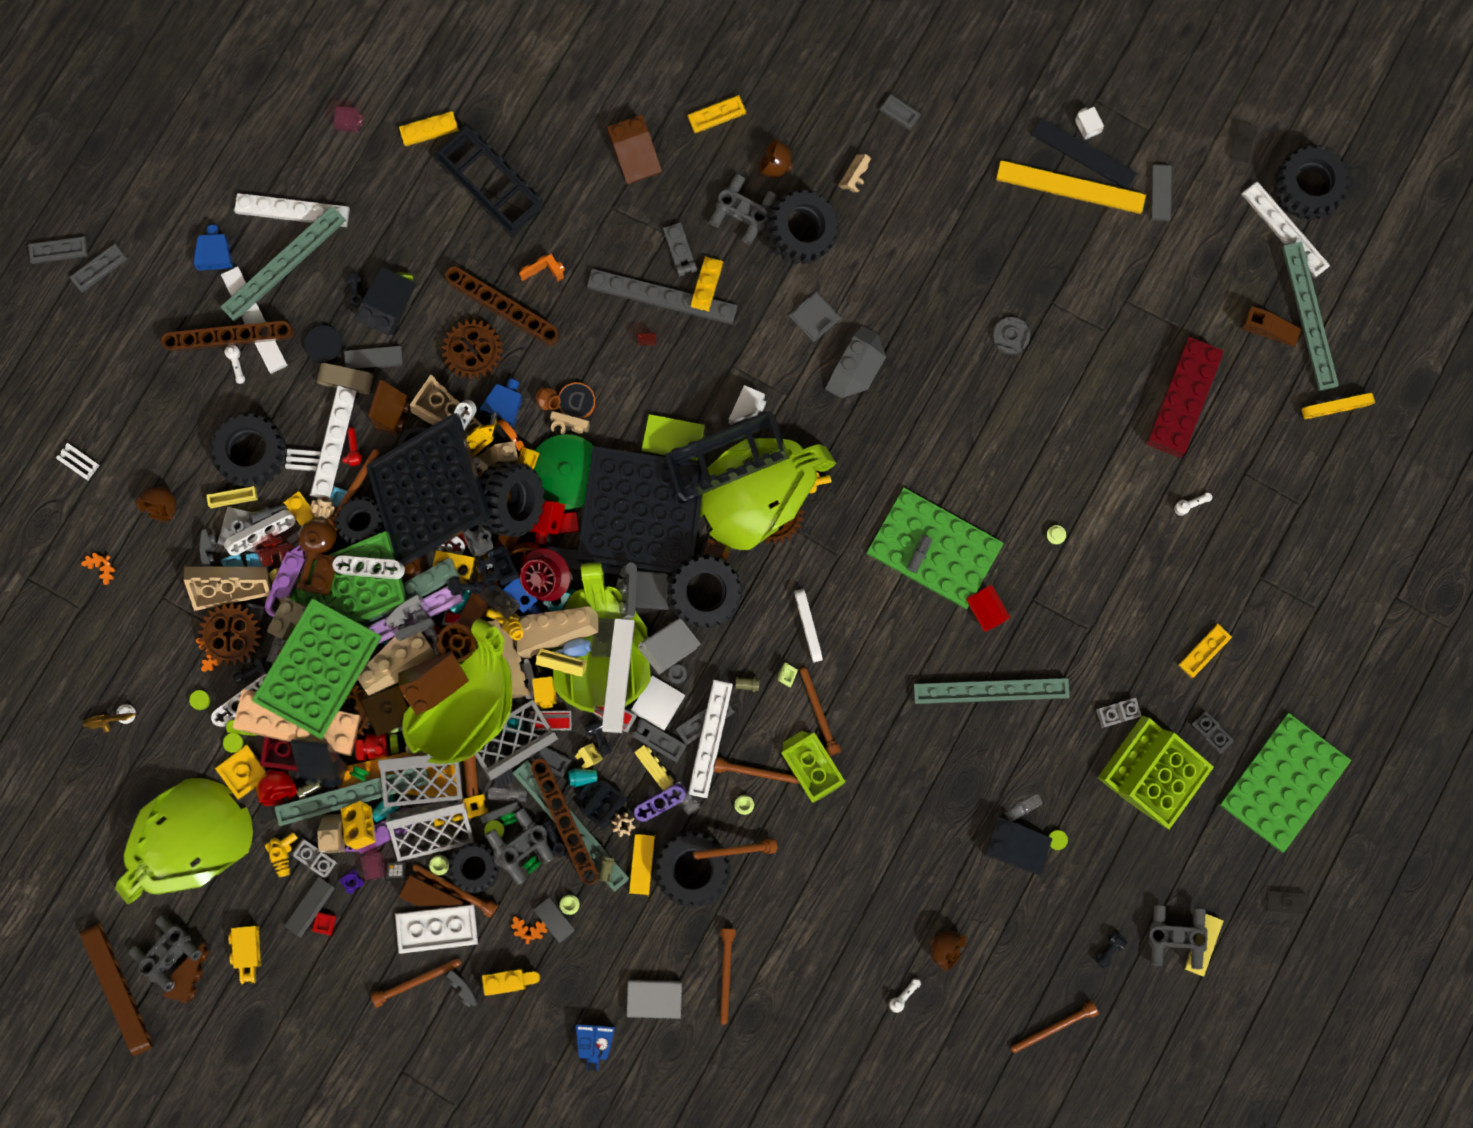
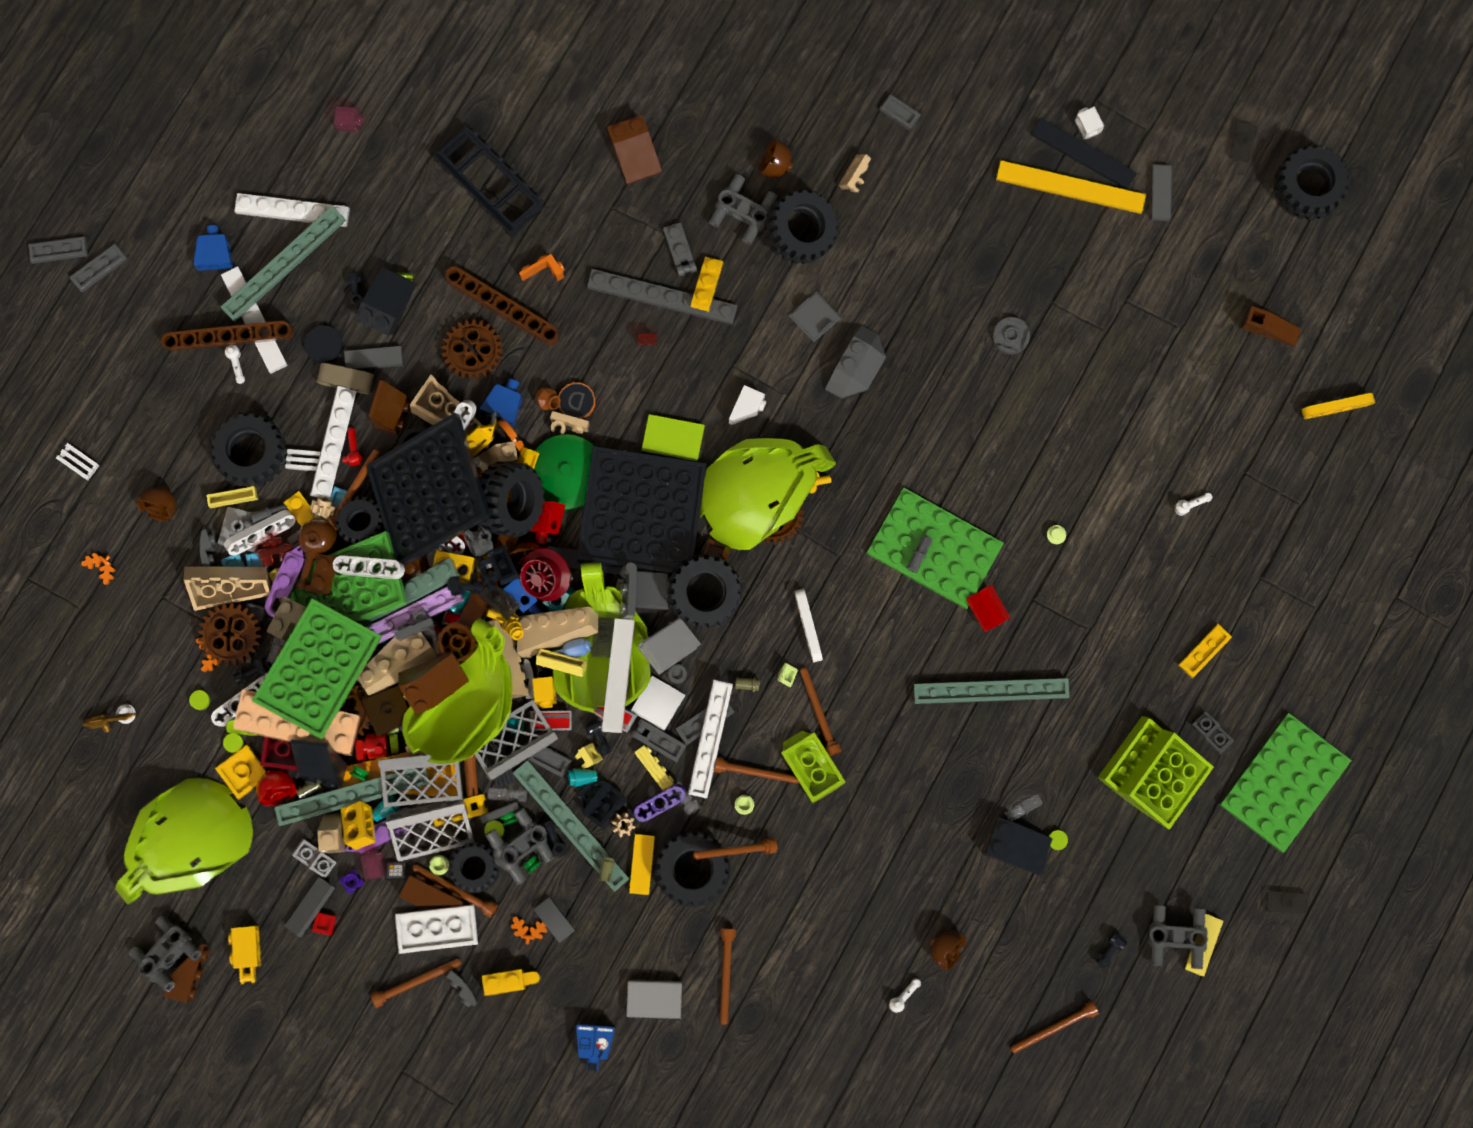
reddish brown beam [80,923,153,1057] -> none
yellow piece [265,832,298,878] -> none
light grey slope [386,595,425,628] -> none
yellow plate [399,111,458,146] -> none
reddish brown beam [531,759,599,885] -> none
red tile [559,512,579,534] -> none
yellowish green plate [560,895,580,915] -> none
black window [665,411,790,501] -> none
yellow tile [687,95,746,134] -> none
light grey slope [1096,698,1142,728] -> none
dark red brick [1145,337,1224,458] -> none
white tile [1242,182,1330,278] -> none
sand green plate [1282,242,1339,391] -> none

